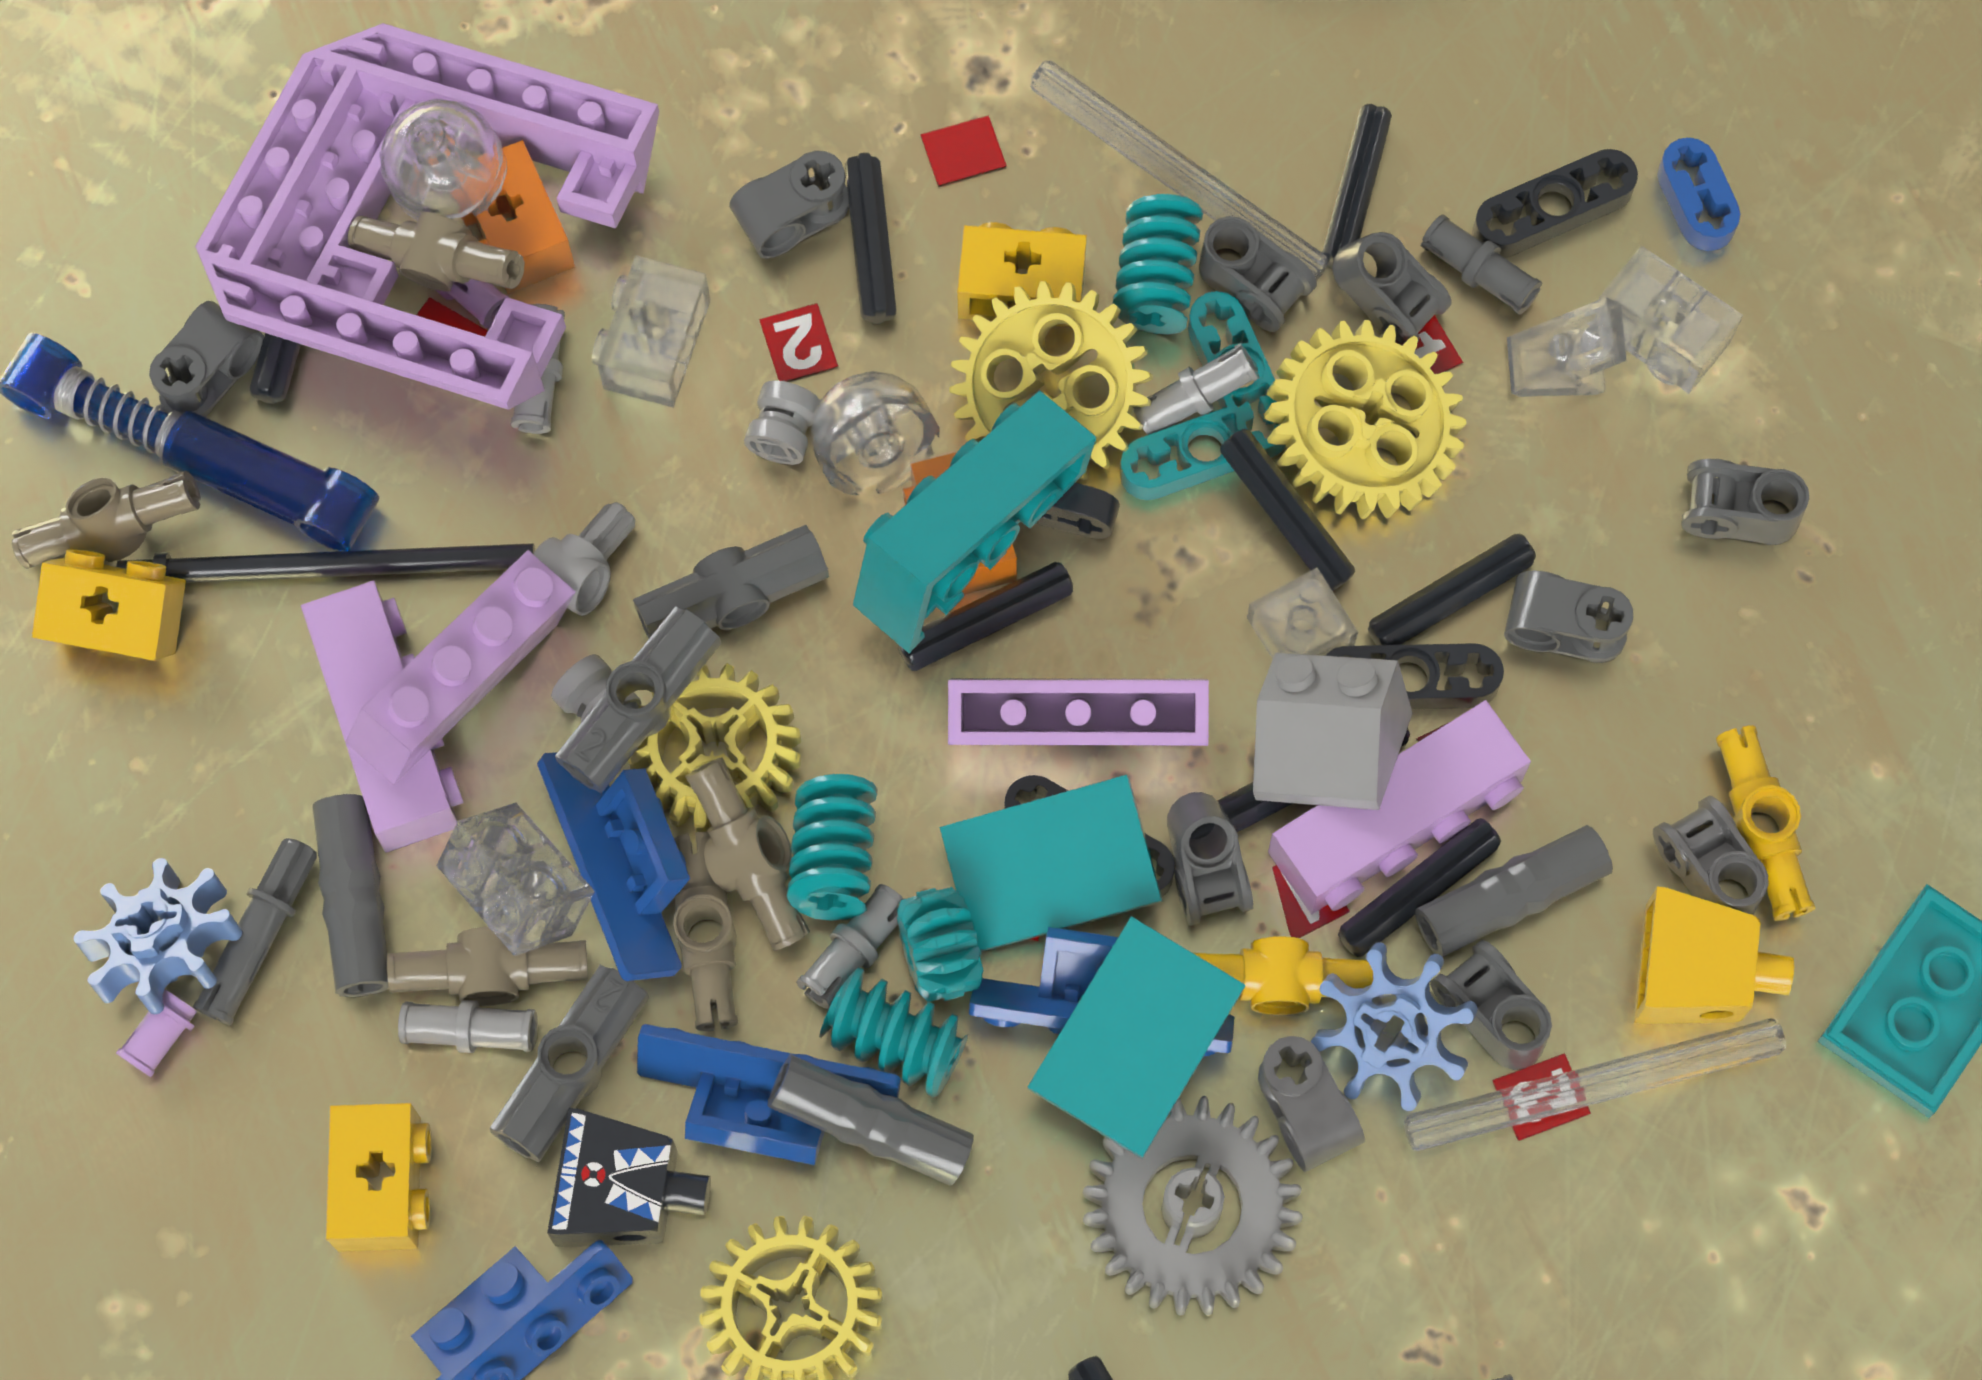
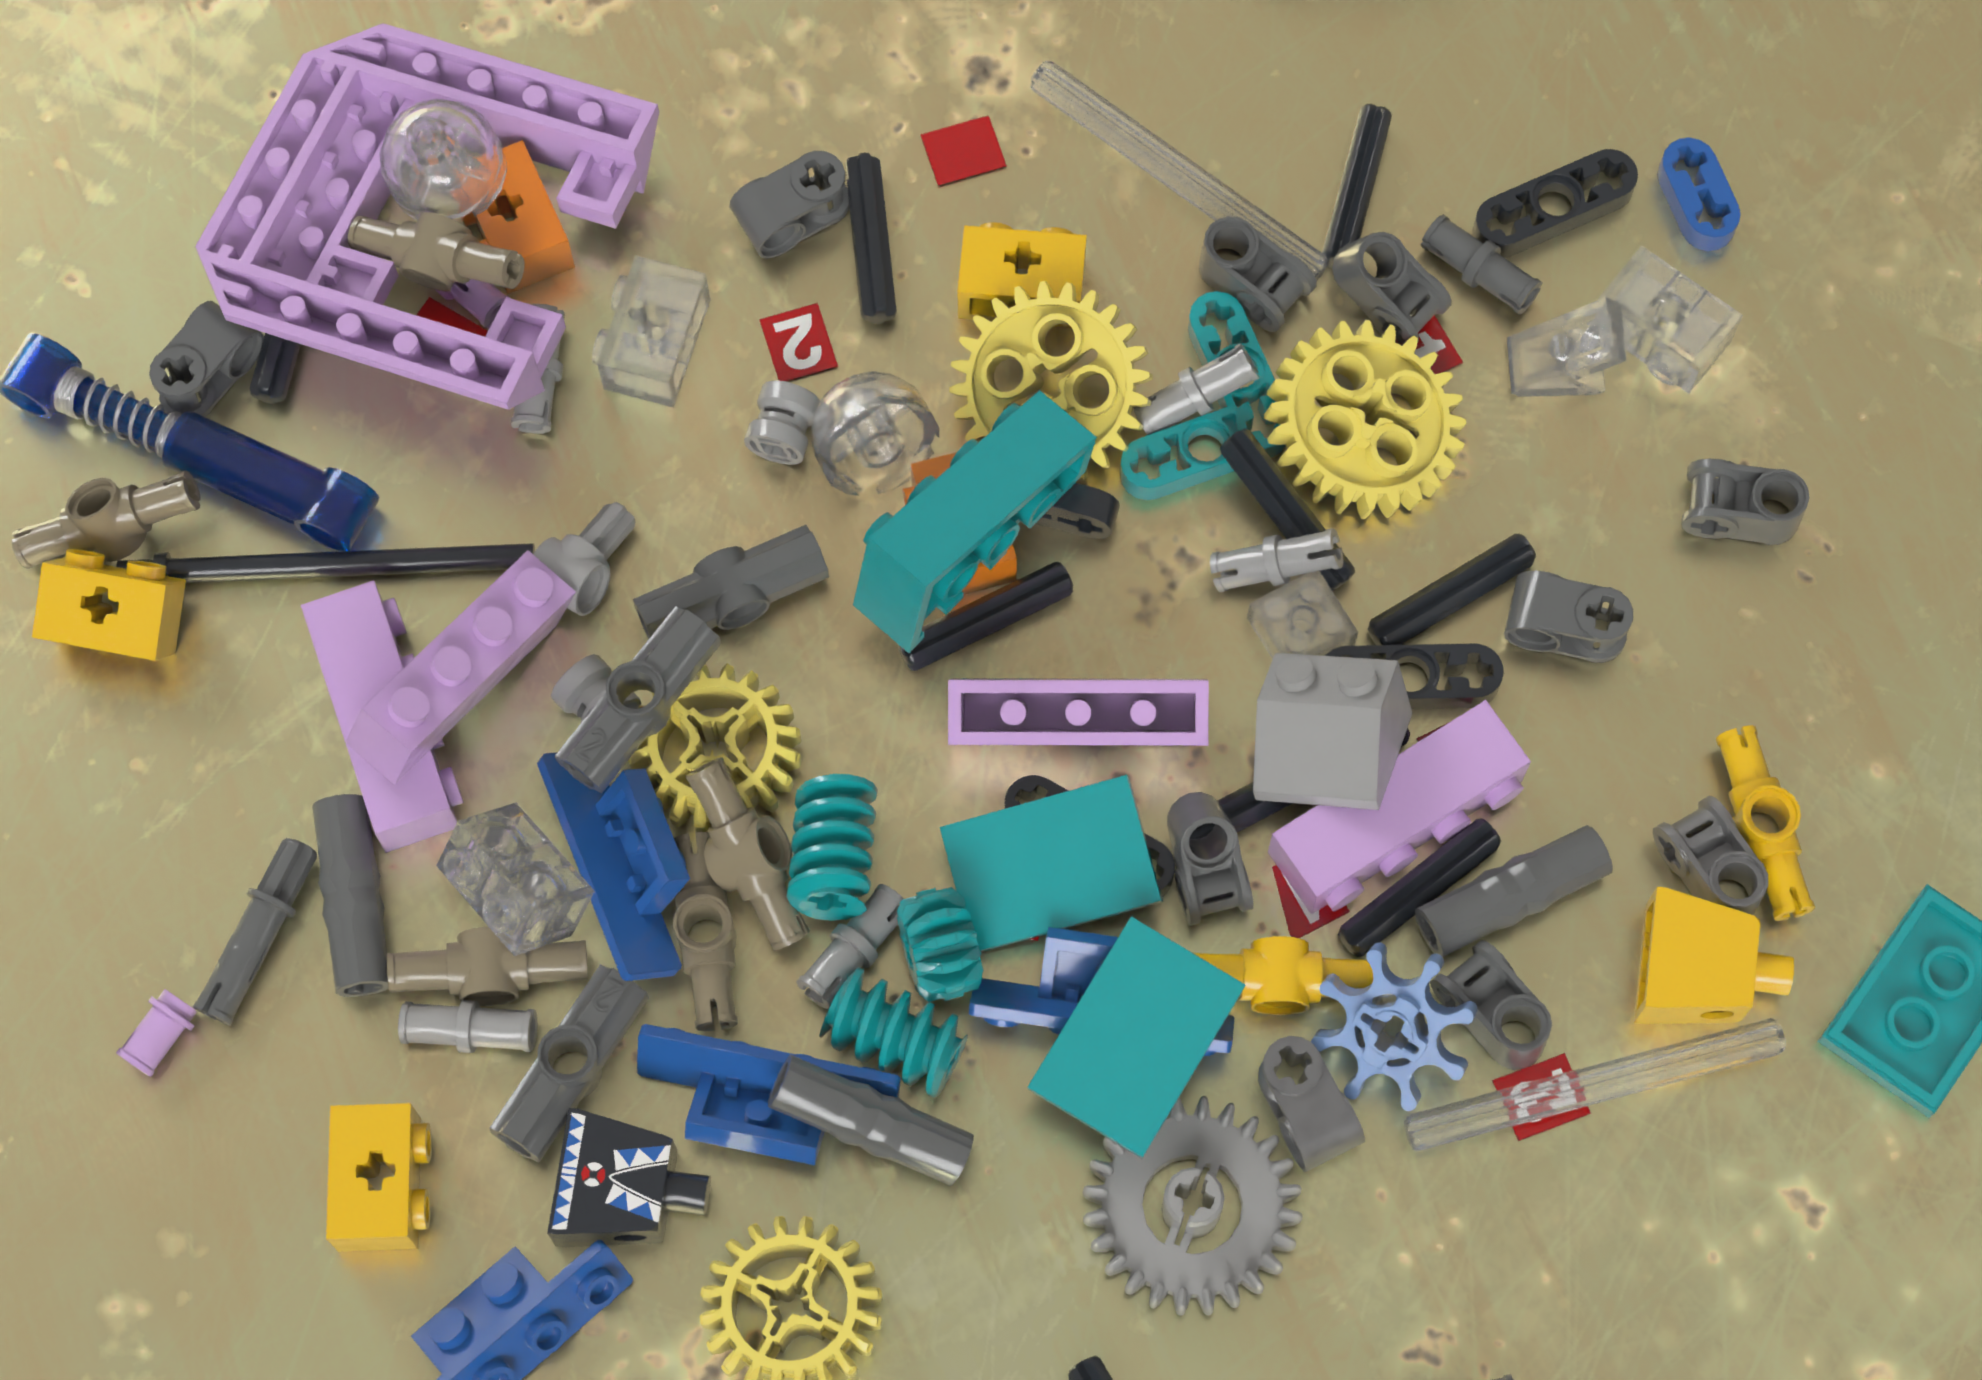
medium blue gear [74,858,242,1015] -> none
teal piece [1112,194,1203,335] -> none
none -> light grey pin [1210,528,1343,592]

